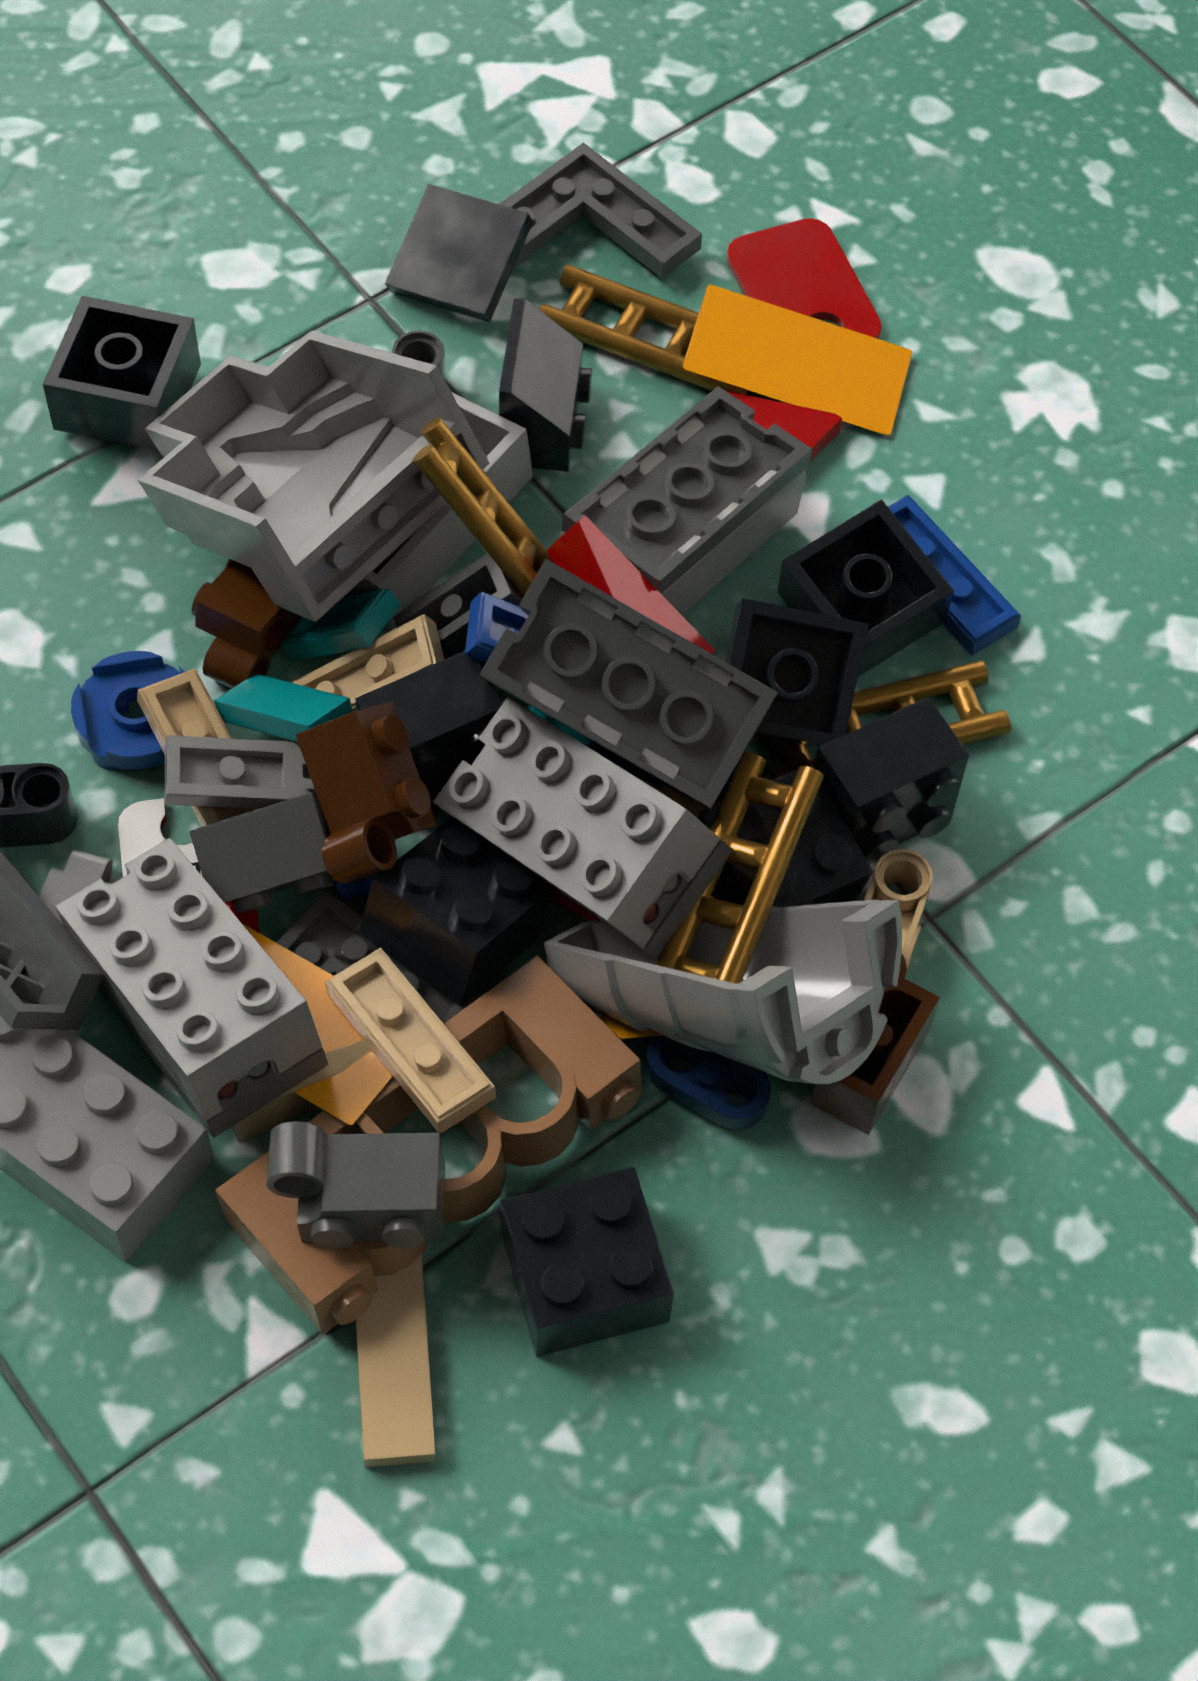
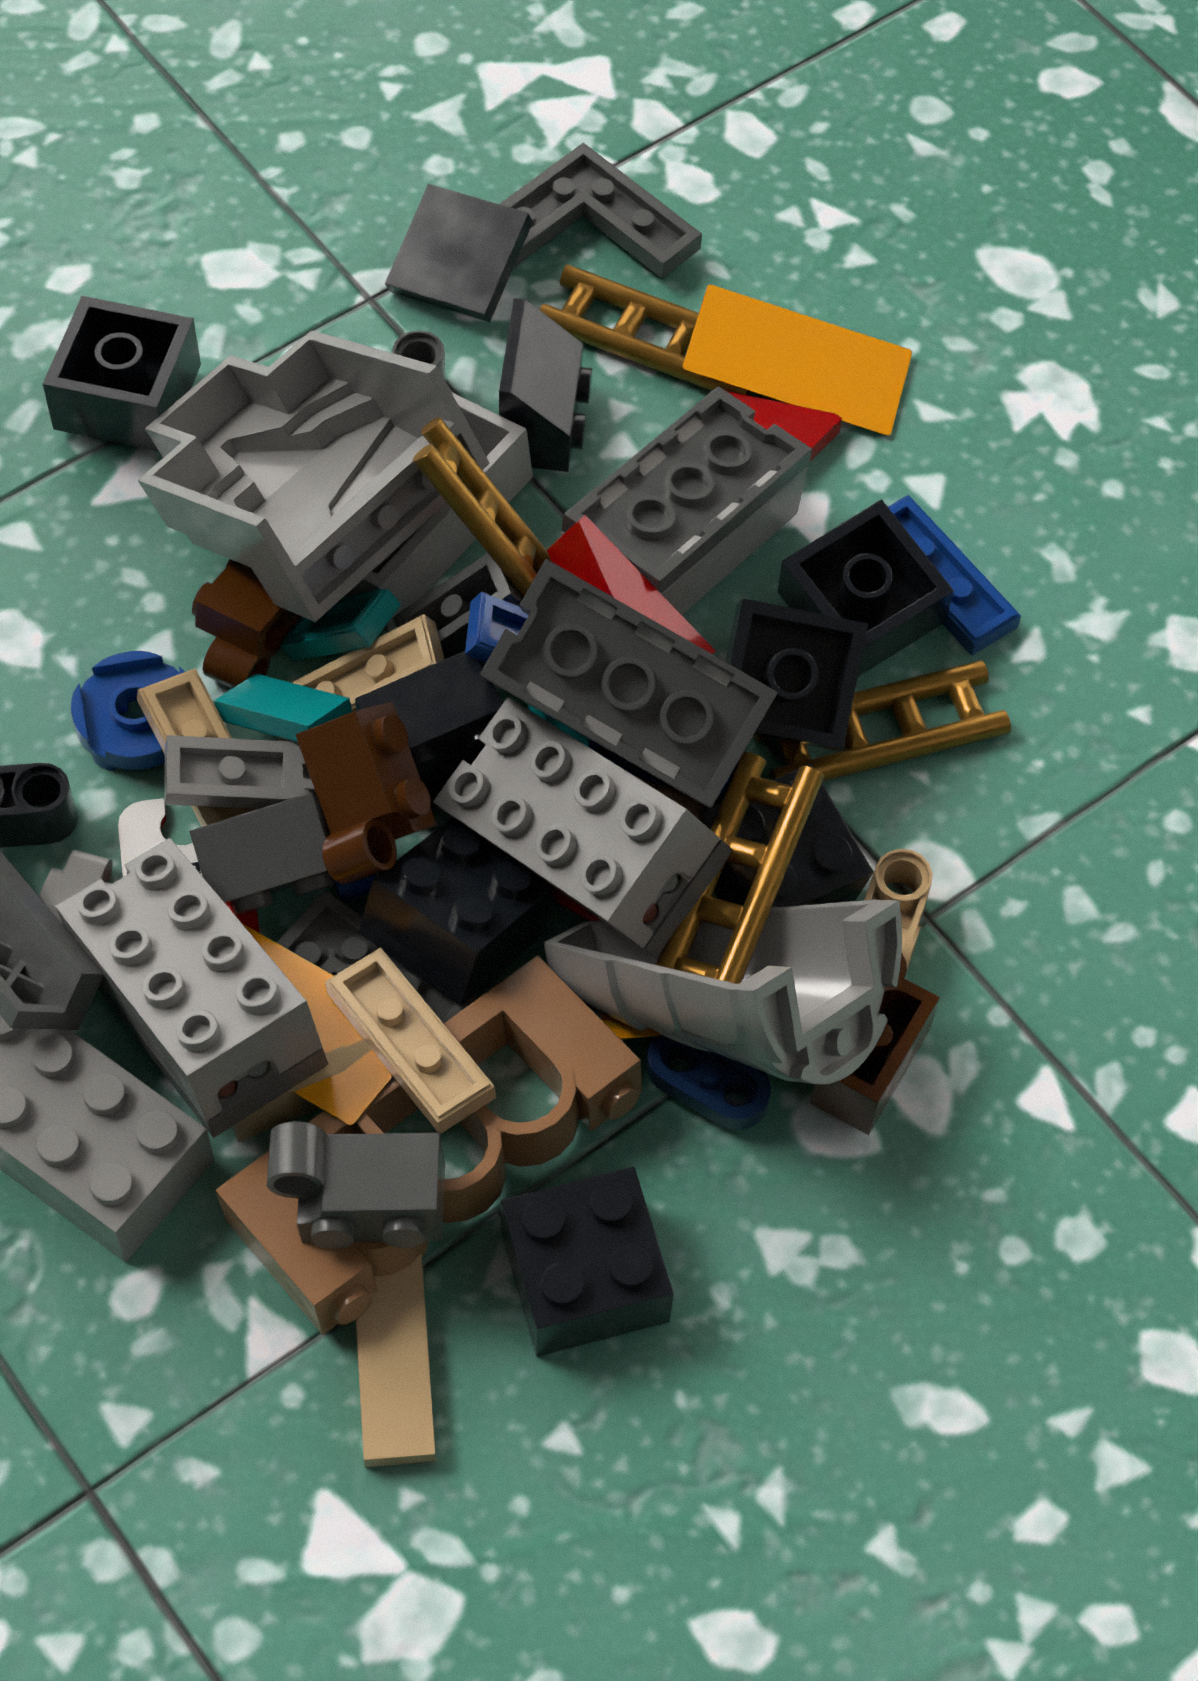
red piece [726,218,882,339] -> none
black brick [814,697,969,864] -> none

